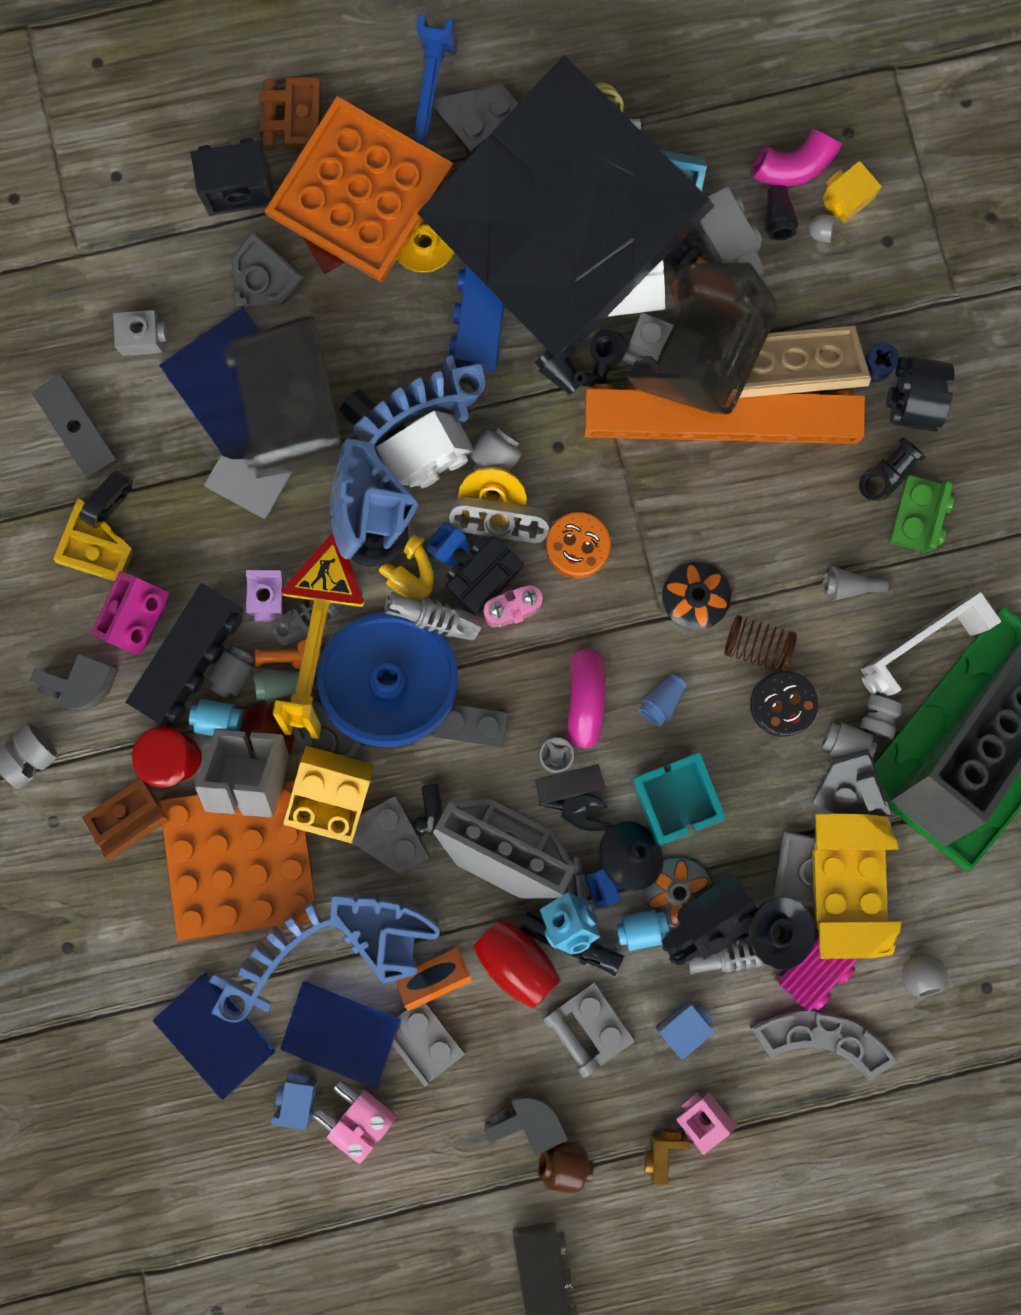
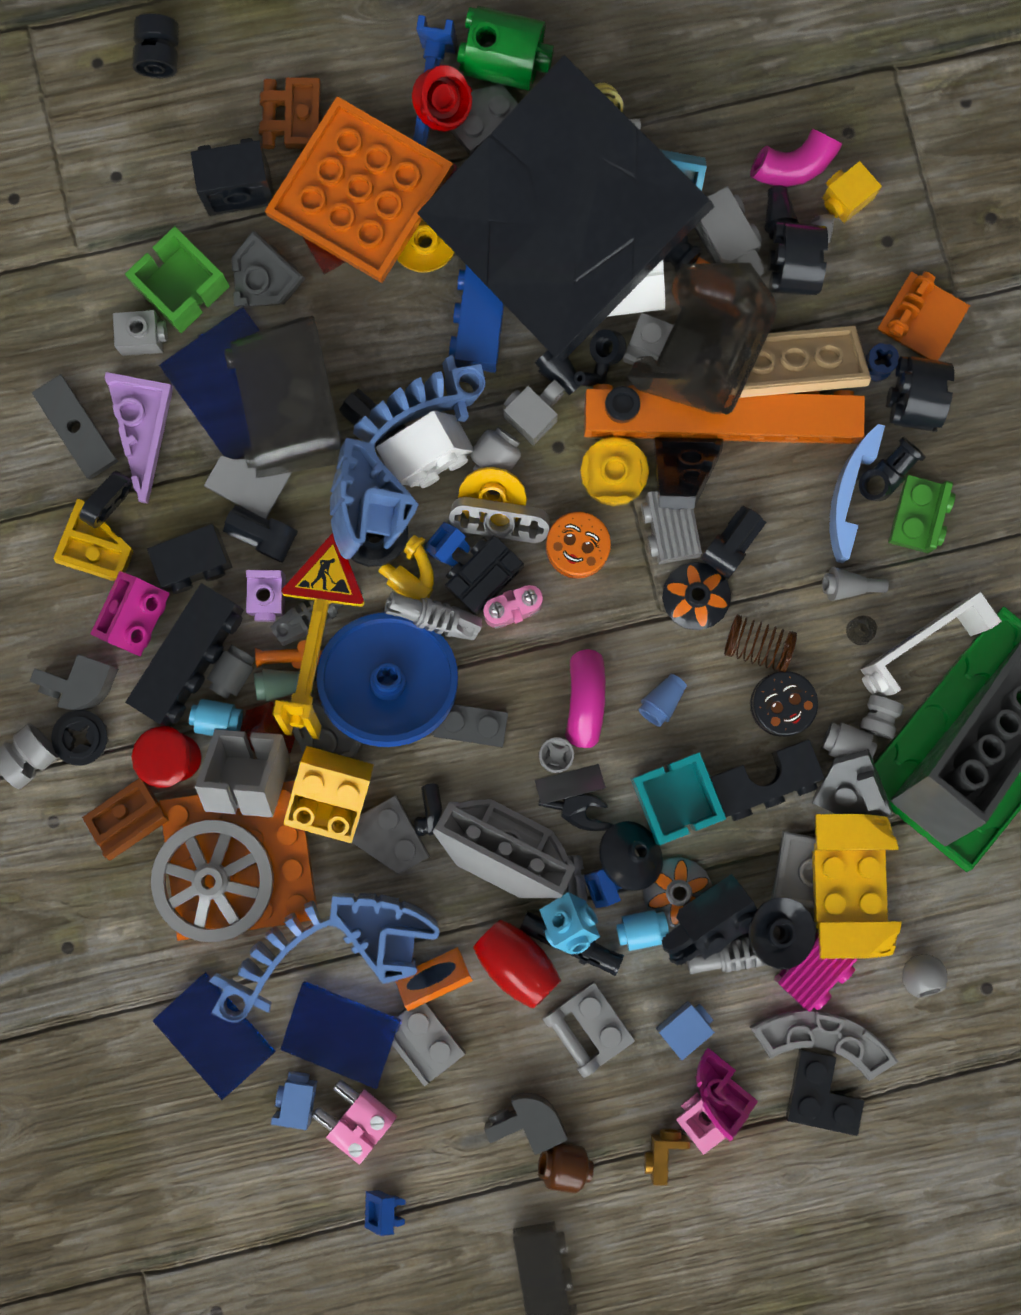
none -> black gear [51,710,109,766]
none -> lavender wing [105,372,173,504]
none -> bright green piece [125,226,230,333]
none -> black wheel [132,13,179,79]
none -> black brick [147,524,232,594]
none -> light grey wheel [151,820,274,942]
none -> black piece [223,505,298,563]
none -> blue tile [365,1190,406,1236]
none -> red piece [412,65,473,132]
none -> green cylinder [457,5,554,91]
none -> light grey brick [504,380,565,446]
none -> yellow tile [580,436,649,506]
none -> black tile [605,386,640,423]
none -> light grey brick [641,491,702,565]
none -> black wing [654,437,723,510]
none -> dark pink brick [696,1048,758,1142]
none -> black piece [700,505,767,579]
none -> black arch [710,740,825,821]
none -> black brick [768,222,828,296]
none -> black plate [786,1048,864,1136]
none -> light blue slope [829,424,885,563]
none -> clear smoke hinge [846,615,877,645]
none -> orange hinge [877,272,970,361]

